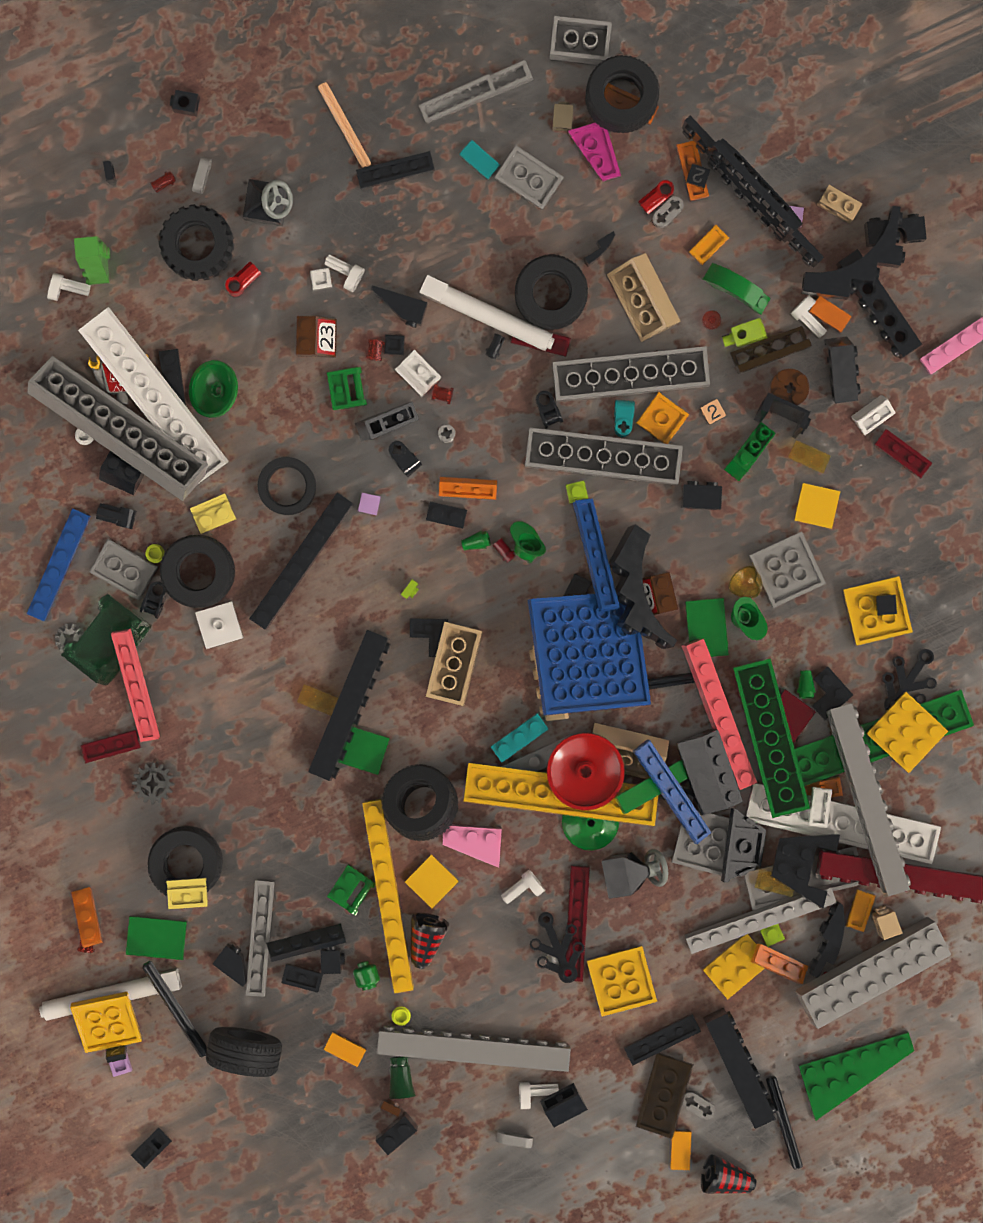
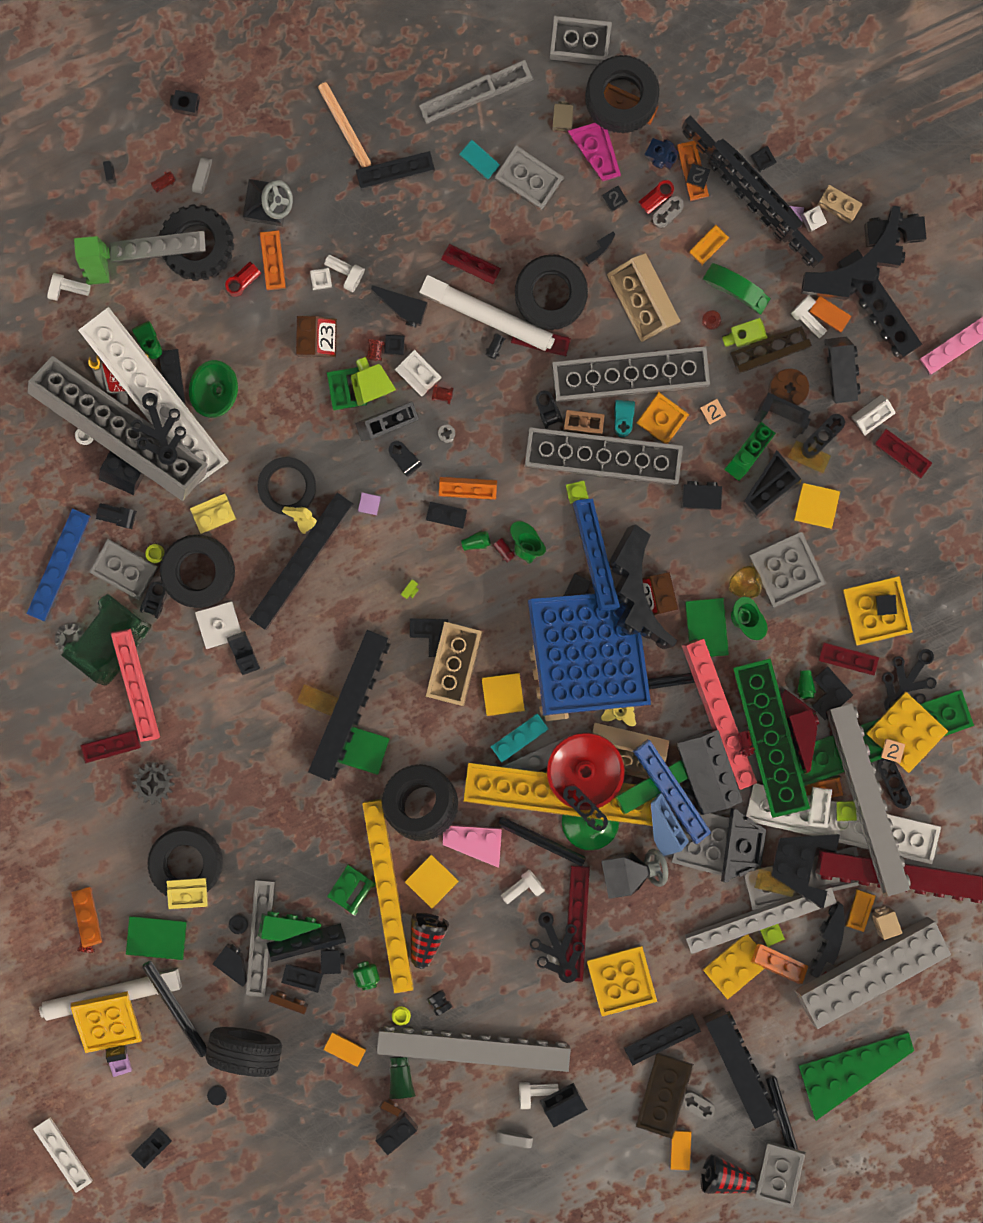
none -> white plate [33,1117,93,1193]
none -> light grey plate [109,231,206,262]
none -> black plant [131,393,186,465]
none -> green piece [132,320,162,359]
none -> black tile [207,1085,227,1106]
none -> black slope [227,631,260,676]
none -> black tile [229,914,248,934]
none -> green slope [258,911,321,941]
none -> orange plate [260,230,286,291]
none -> reddish brown plate [268,990,308,1015]
none -> light yellow animal [282,507,317,534]
none -> lime torso [351,357,396,406]
none -> black wheel [427,990,453,1016]
none -> dark red plate [441,244,501,284]
none -> yellow tile [482,673,525,716]
none -> black axle [498,817,586,866]
none -> black beam [563,784,608,831]
none -> medium nougat brick [564,410,605,436]
none -> light yellow animal [601,707,636,727]
none -> black tile [602,186,628,212]
none -> dark blue brick [644,138,679,169]
none -> medium blue slope [651,793,689,856]
none -> dark red pin [738,731,755,757]
none -> black wedge [744,450,802,519]
none -> black tile [750,146,777,173]
none -> light grey plate [755,1142,806,1209]
none -> dark red slope [787,710,819,774]
none -> white plate [801,206,827,232]
none -> black beam [801,414,845,459]
none -> dark red plate [818,642,880,676]
none -> lime plate [836,801,857,821]
none -> black beam [877,758,911,809]
none -> light nougat tile [881,739,905,763]

